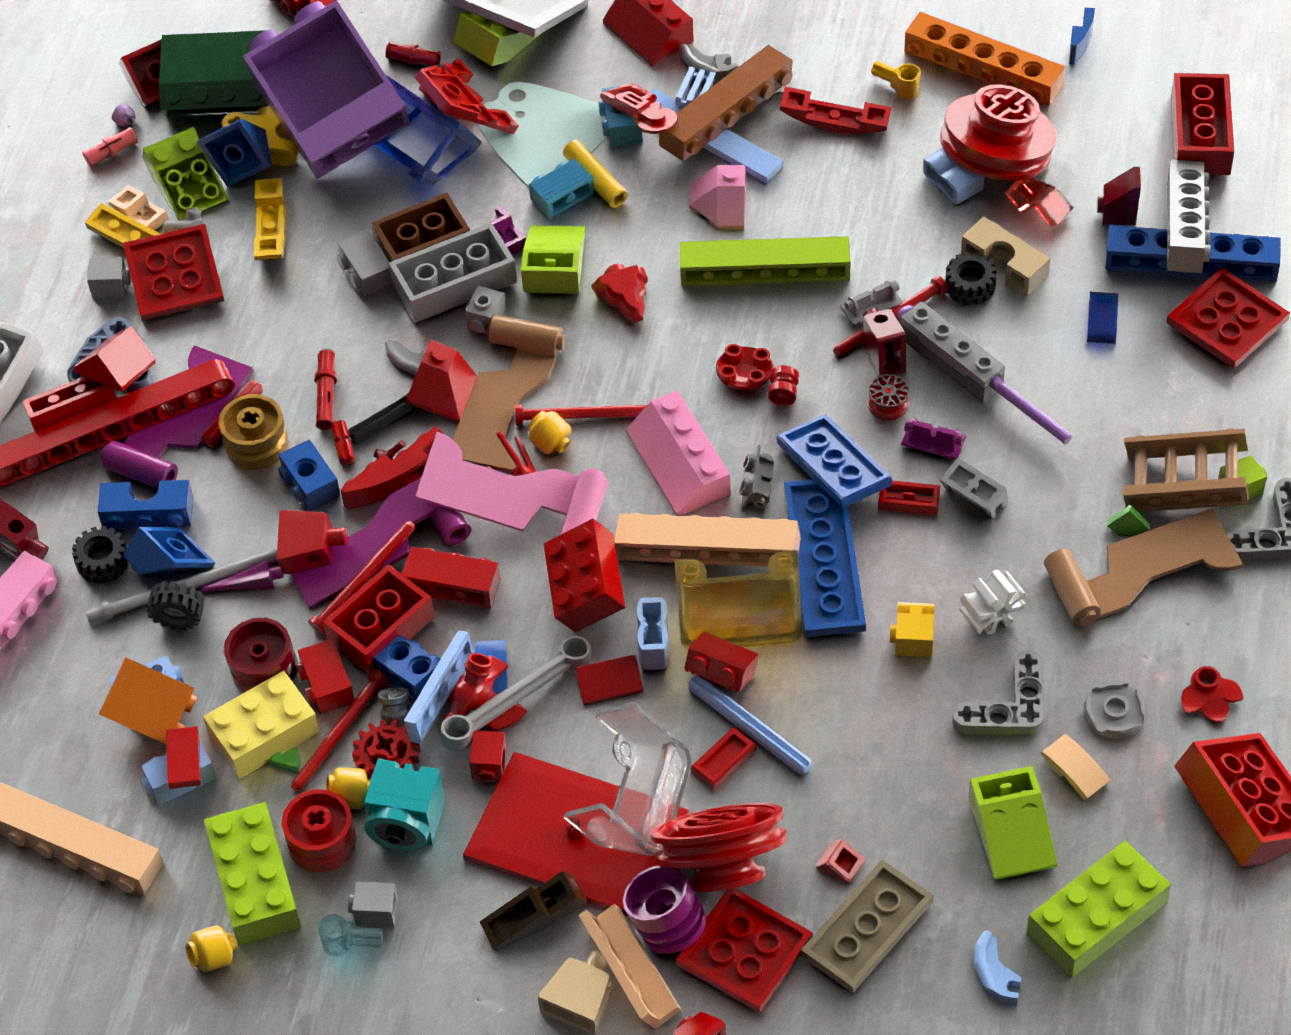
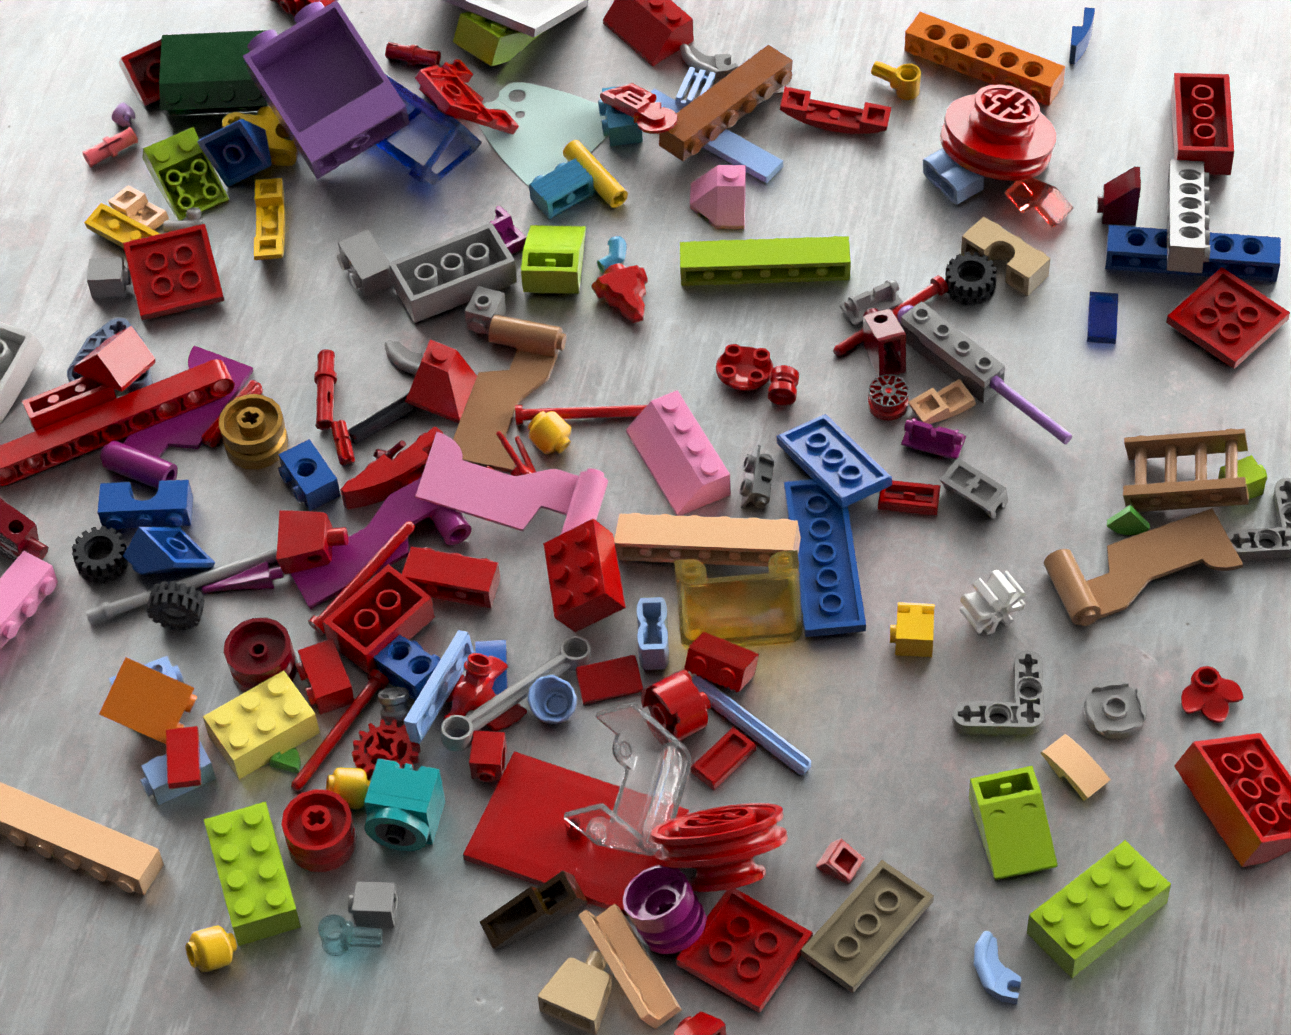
reddish brown brick [371,192,470,262] -> none
none -> light blue hair [527,675,577,725]
none -> dark azure arm [597,236,627,273]
none -> red brick [641,670,711,744]
none -> light nougat slope [908,379,976,424]

